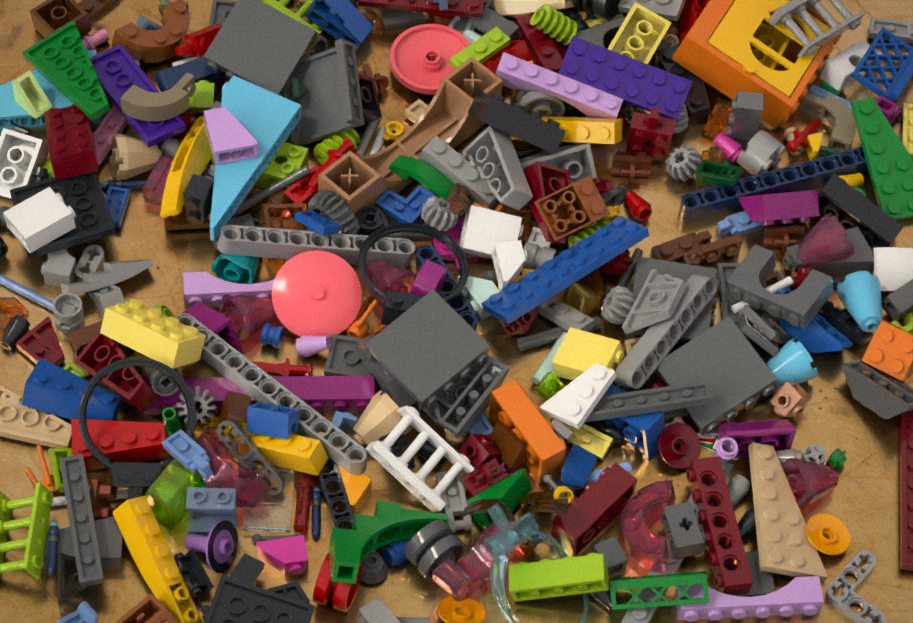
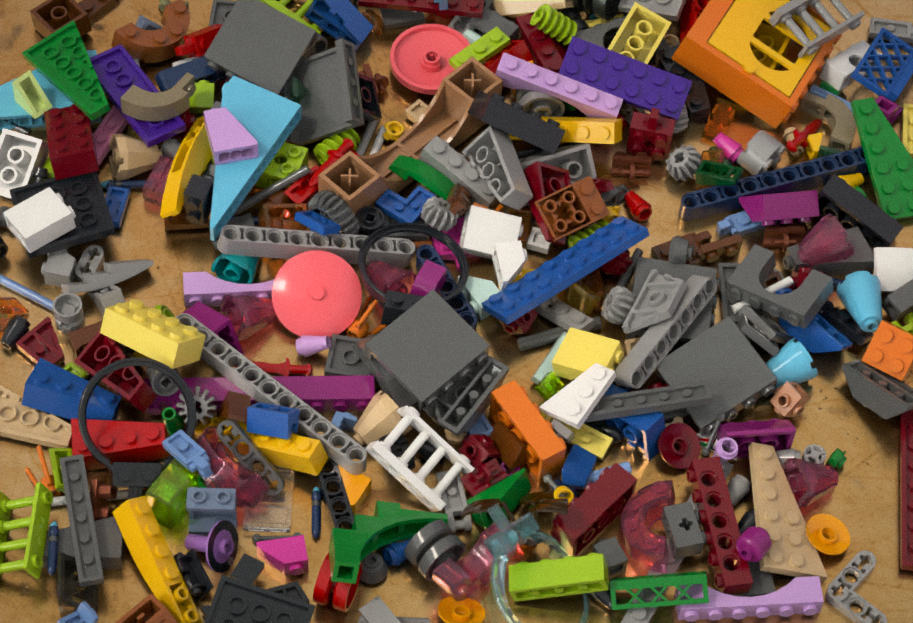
bright pink pin [82,29,109,50] -> none
blue wheel [260,323,284,349] -> none
clear red pin [293,471,316,533] -> none
dark grey hinge [482,269,498,284] -> none
light grey wheel [523,242,557,270] -> none
flat silver brick [725,91,763,149] -> none
none -> dark grey cone [669,235,693,264]
none -> dark grey hinge [702,412,725,456]
none -> magenta head [736,526,772,562]

